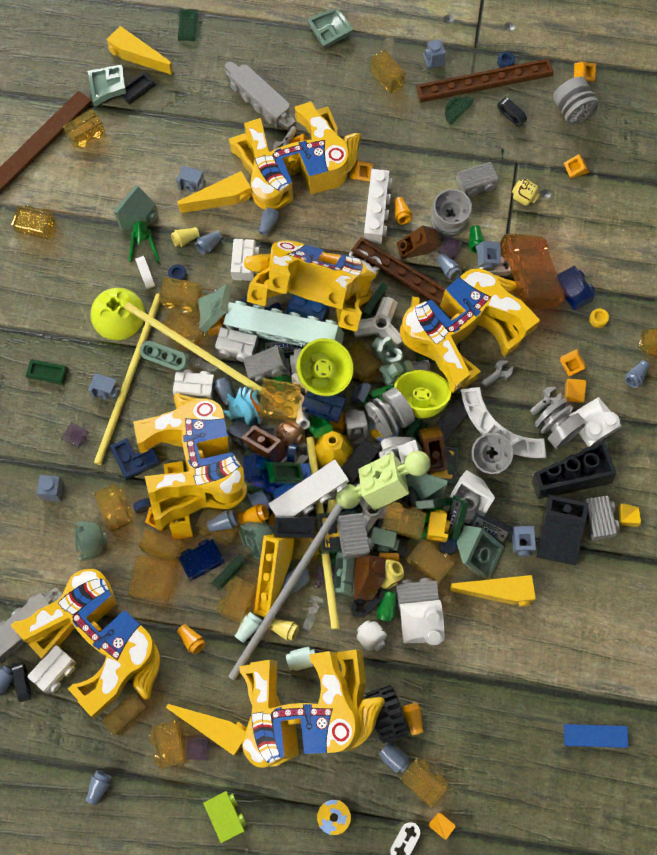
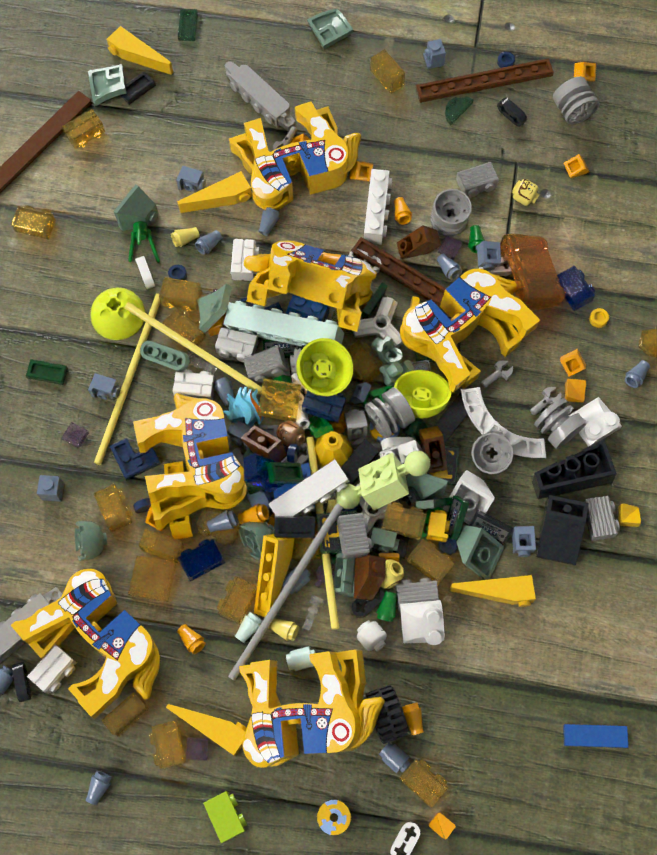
clear green tile [211,554,246,591] -> none

